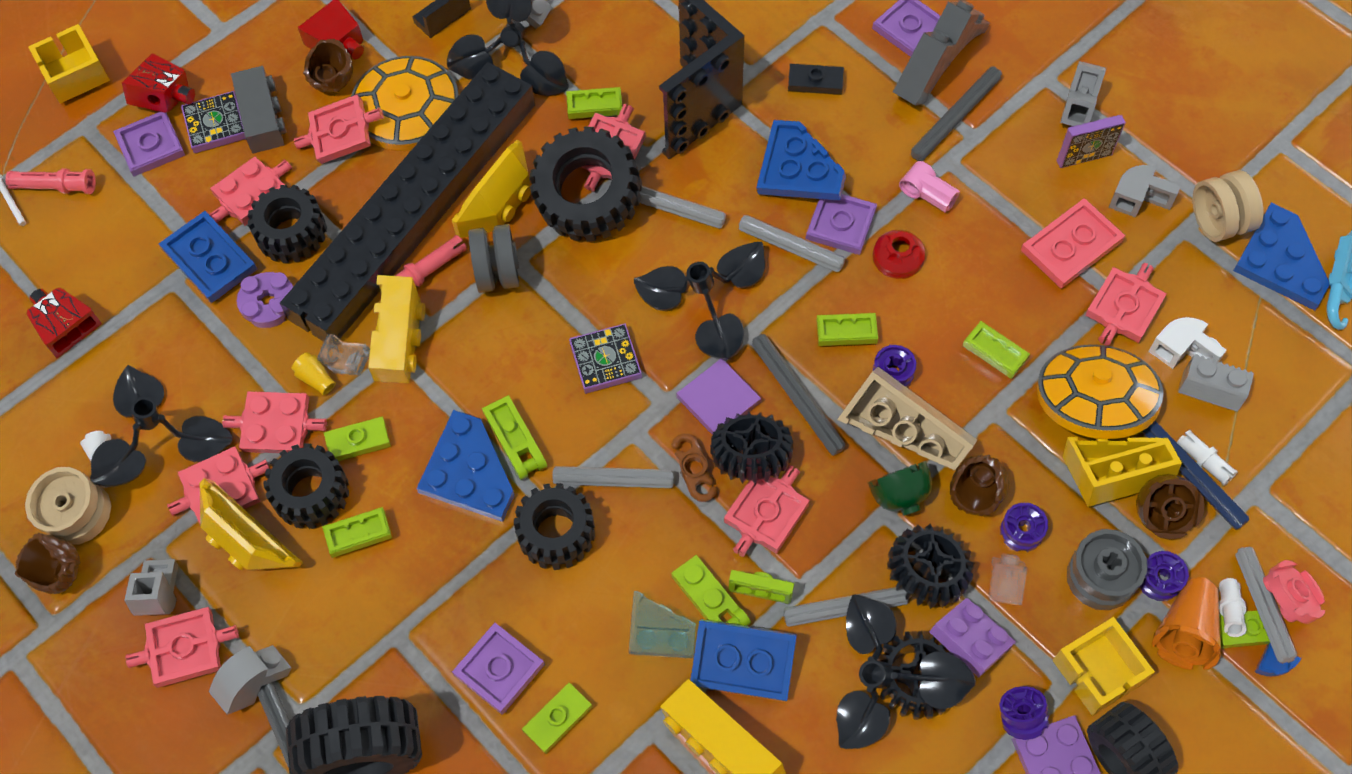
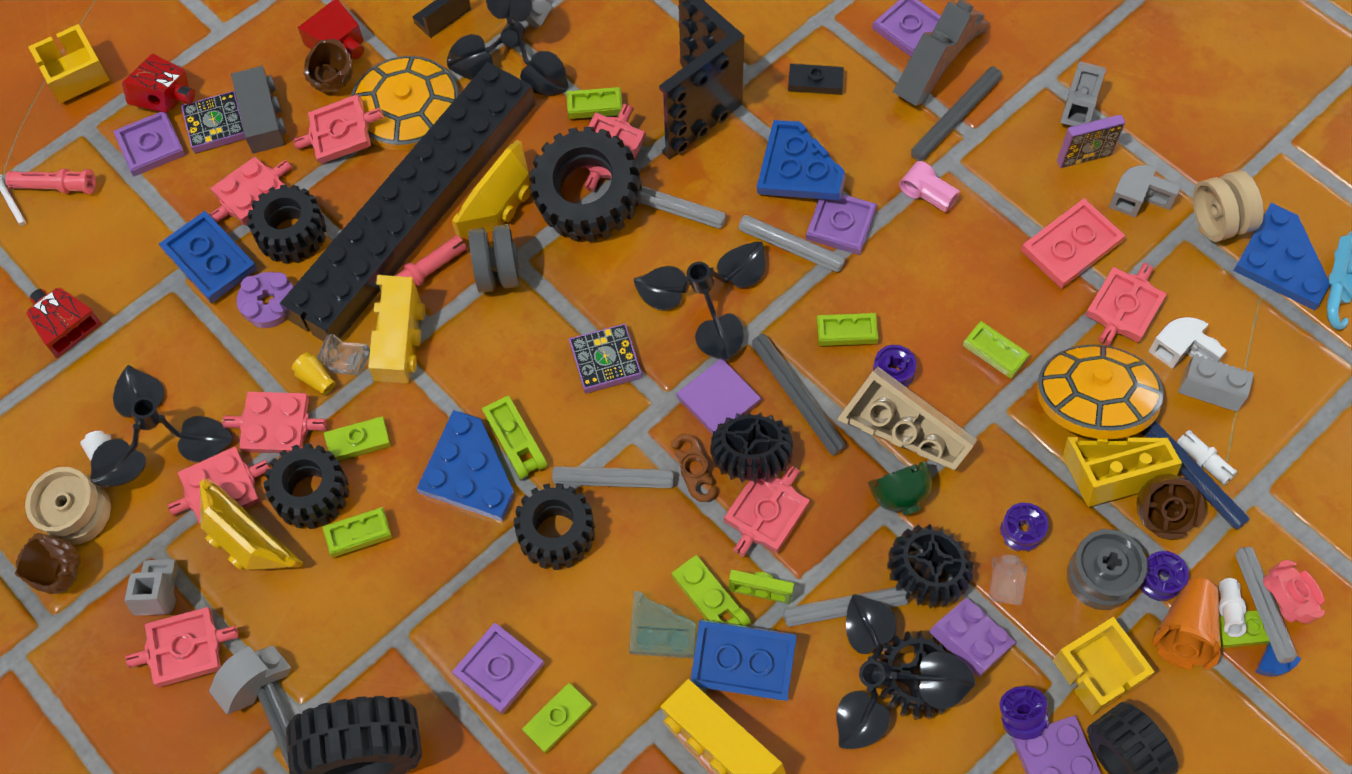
red piece [872,230,925,279] -> none
reddish brown hair [950,455,1010,516] -> none

